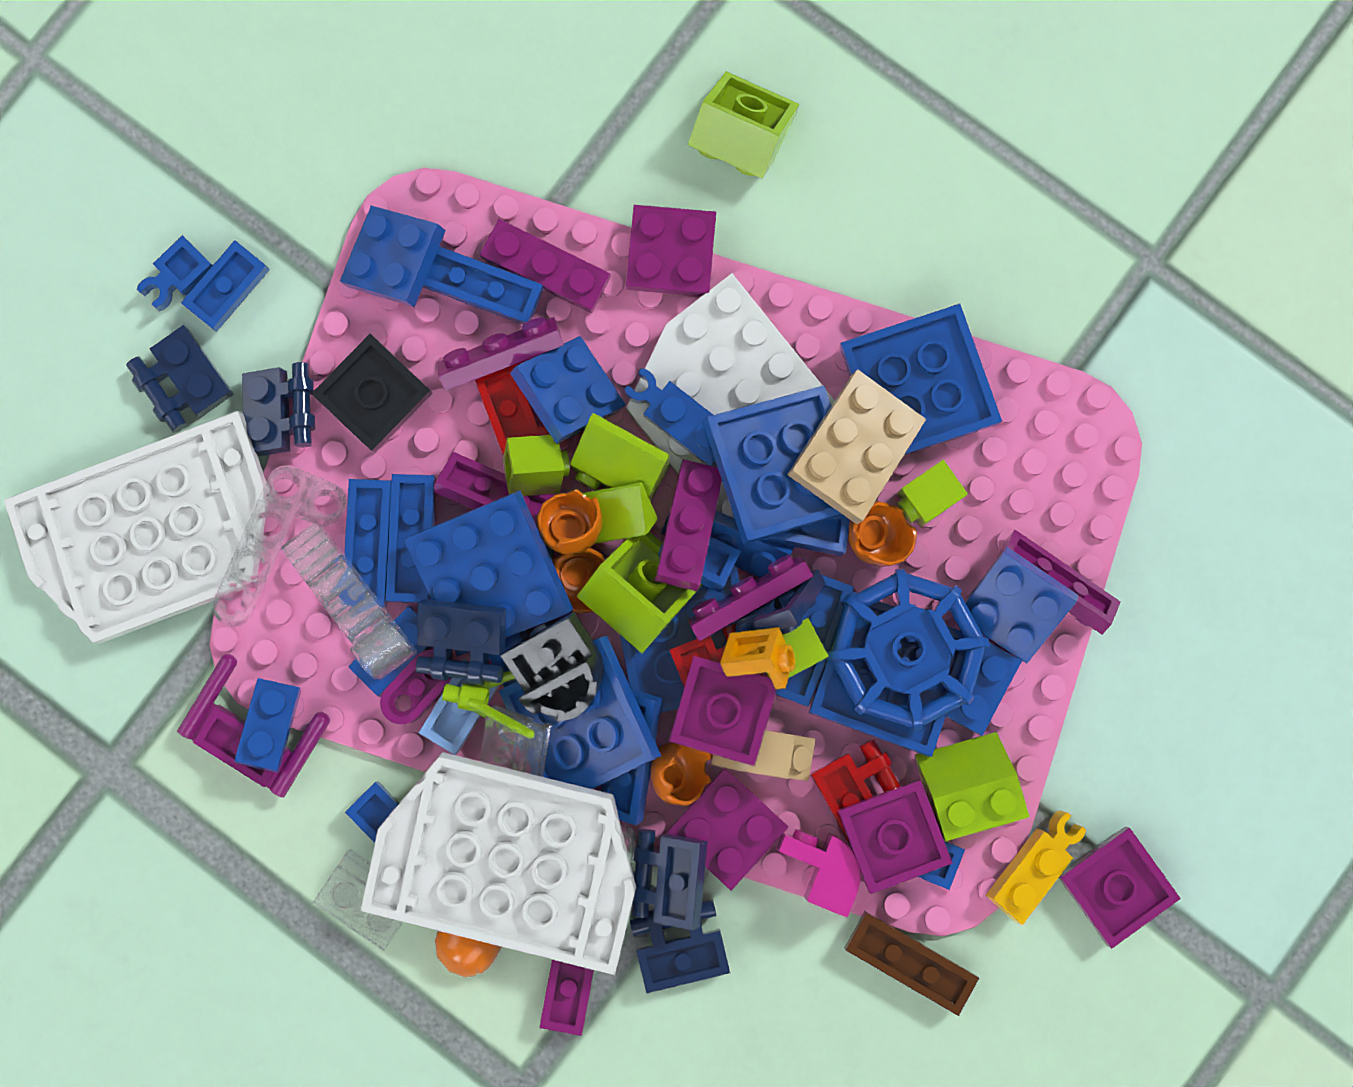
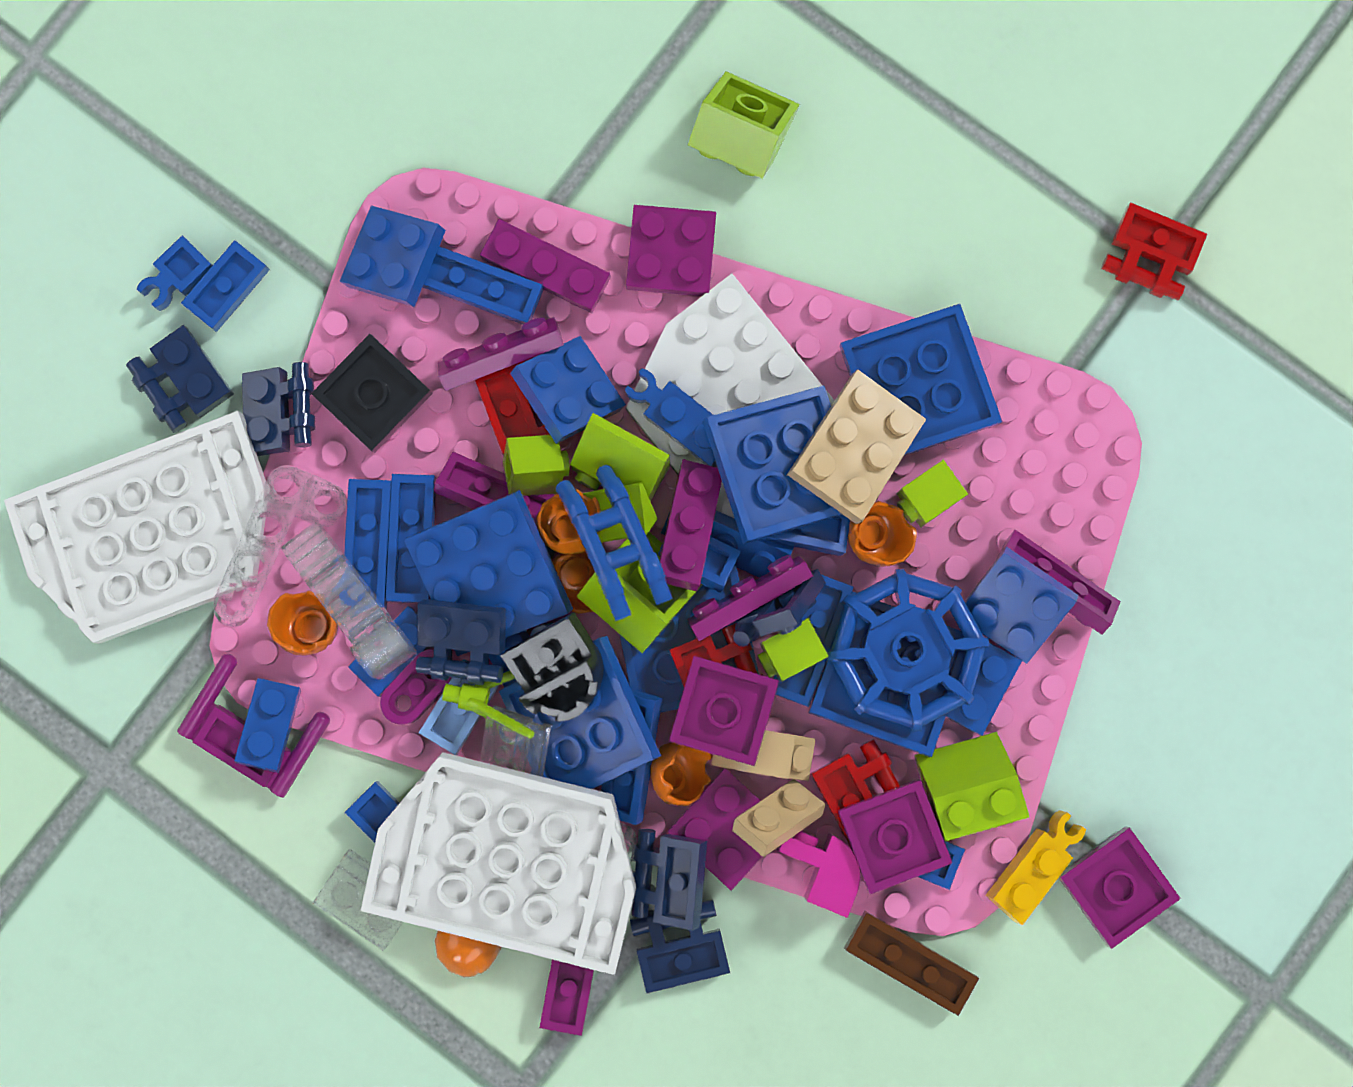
light orange bracket [720,627,795,690] -> none
none -> orange hair [267,590,339,656]
none -> blue piece [556,465,672,621]
none -> tan plate [732,779,825,857]
none -> red plate [1101,202,1208,301]

